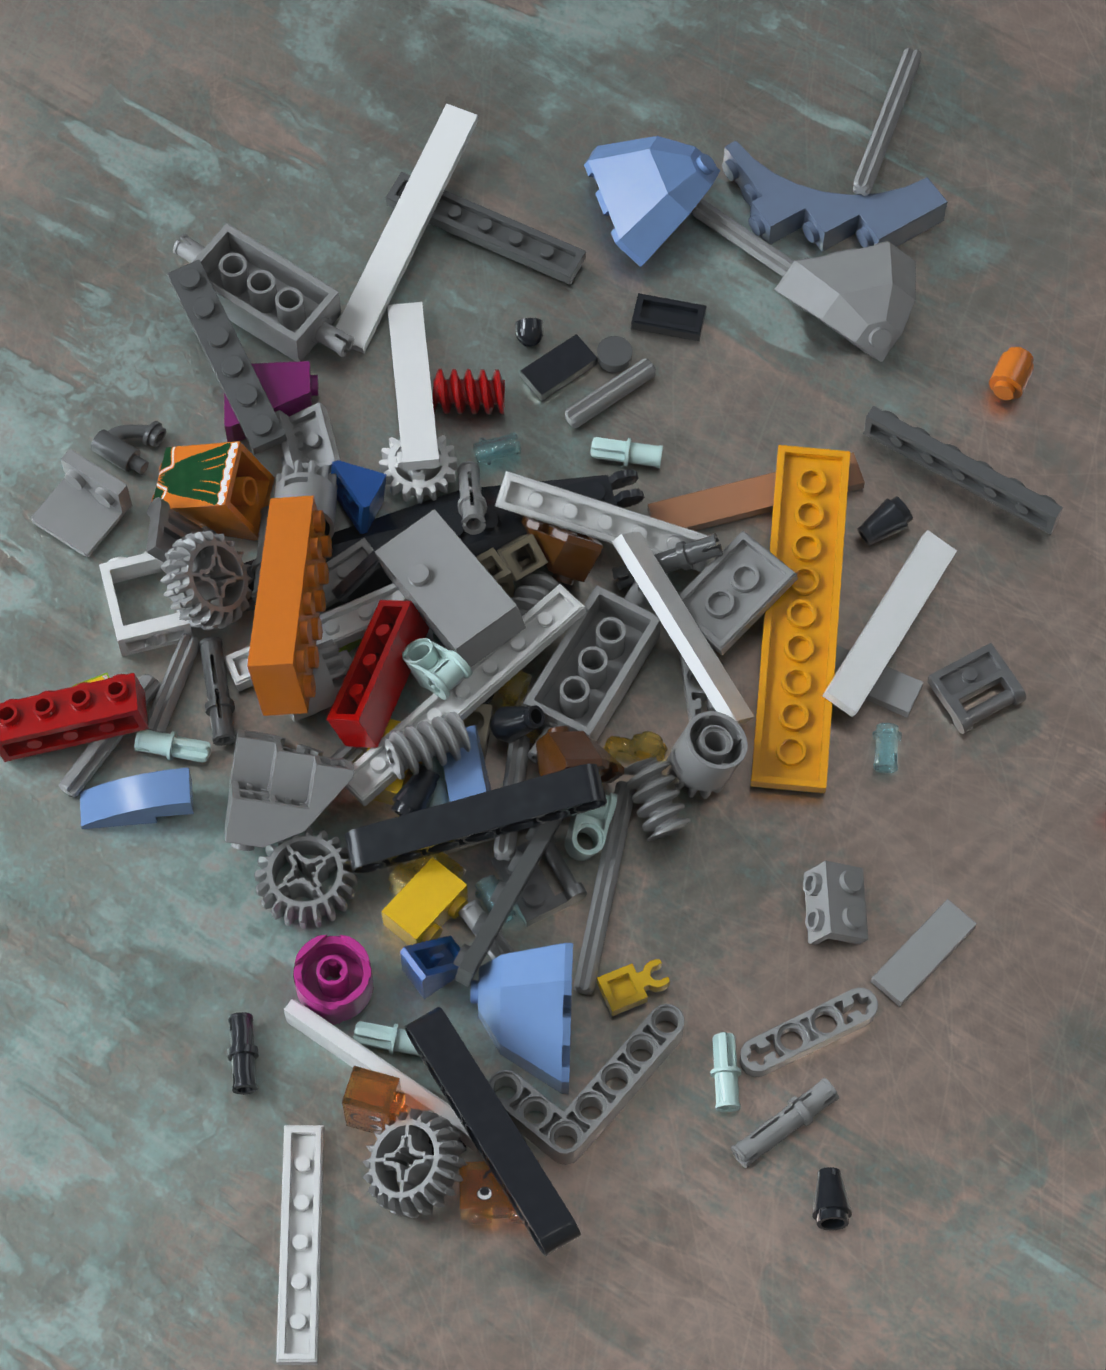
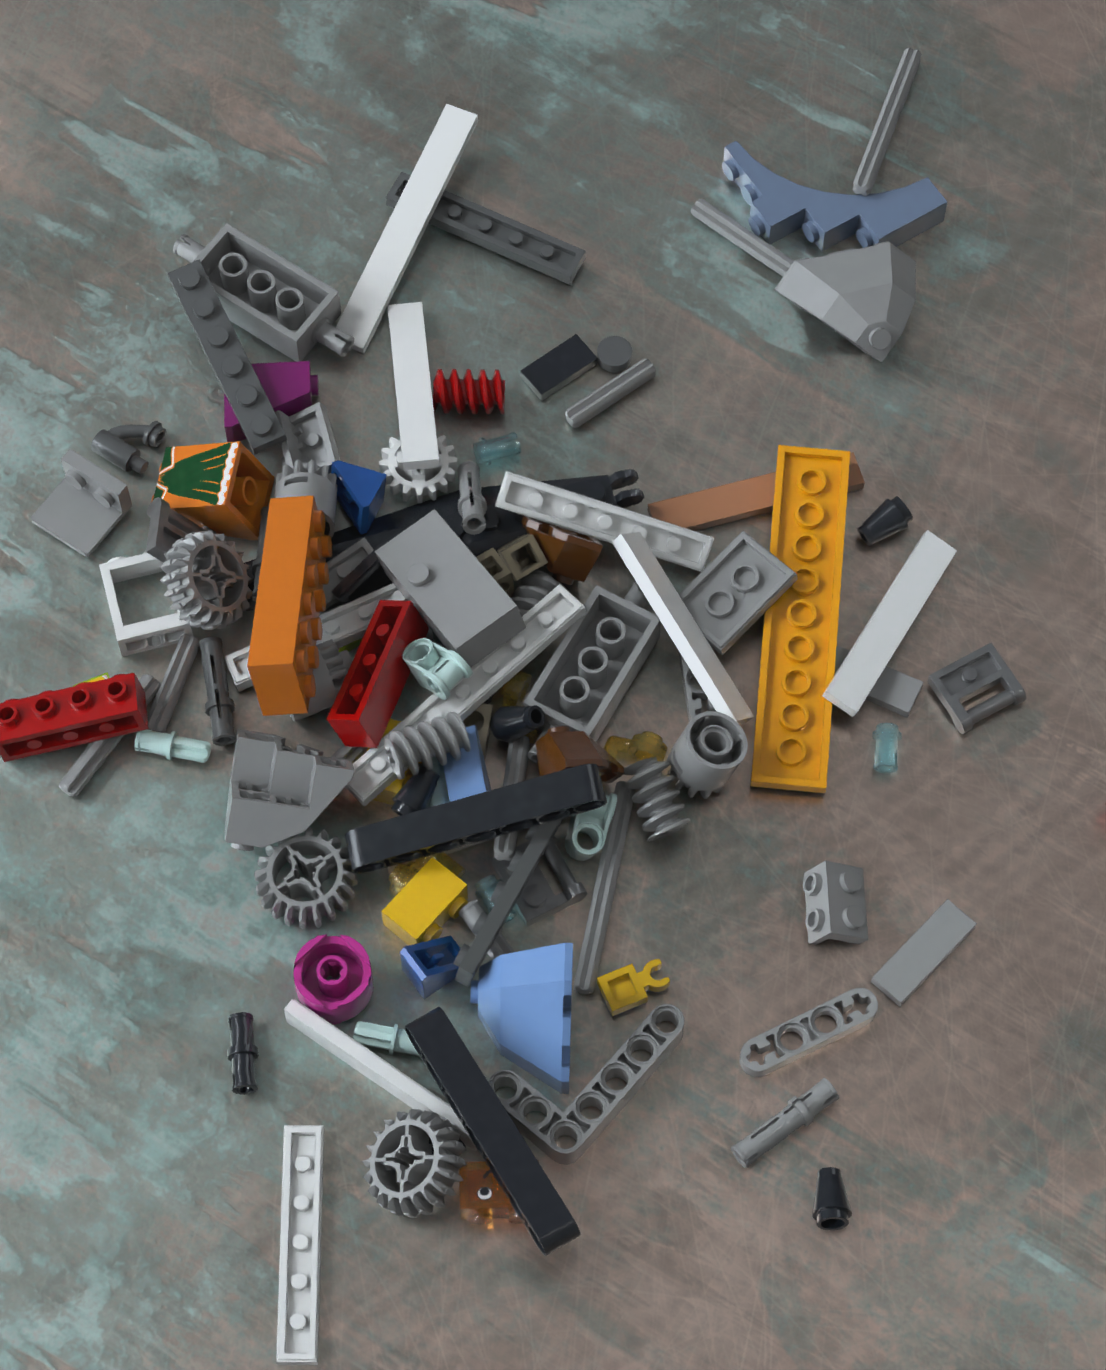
medium blue slope [80,767,194,829] -> none
clear orange brick [342,1066,408,1133] -> none
black hinge [515,318,544,347] -> none
medium blue brick [584,136,721,267] -> none
light aqua axle [591,437,663,468] -> none
dark grey pin [612,533,723,590] -> none
black tile [631,293,707,342] -> none
light aqua axle [710,1032,742,1112] -> none
dark grey plate [863,406,1063,535] -> none
orange brick [989,347,1034,400] -> none

